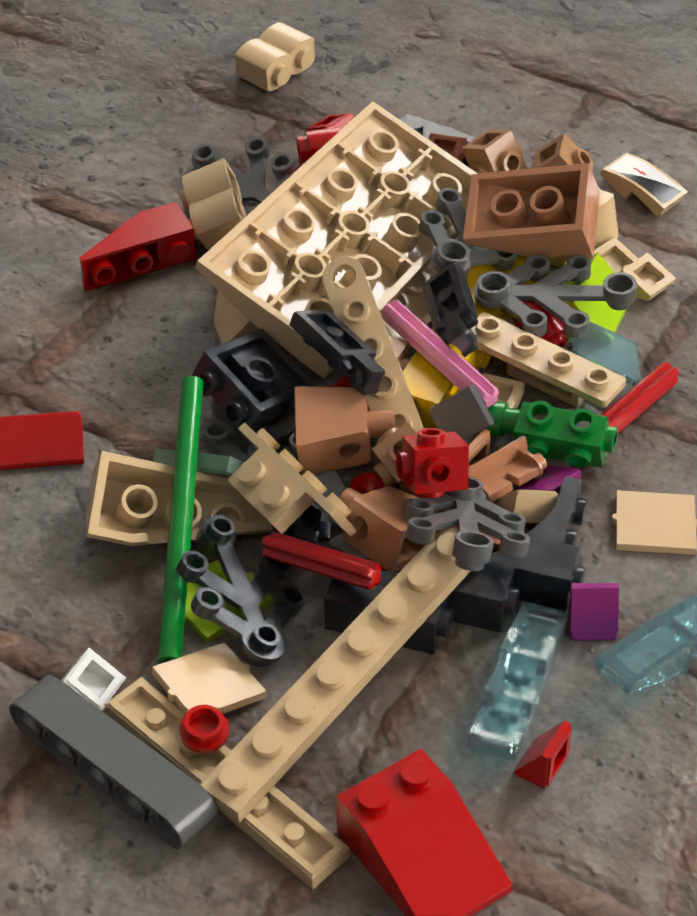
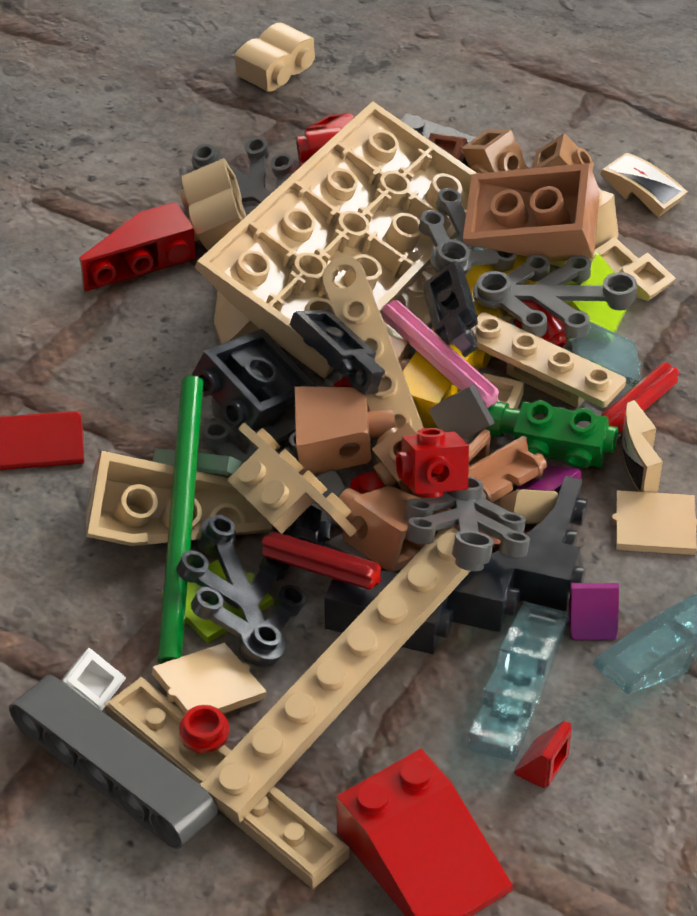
none -> tan slope [622,400,663,493]

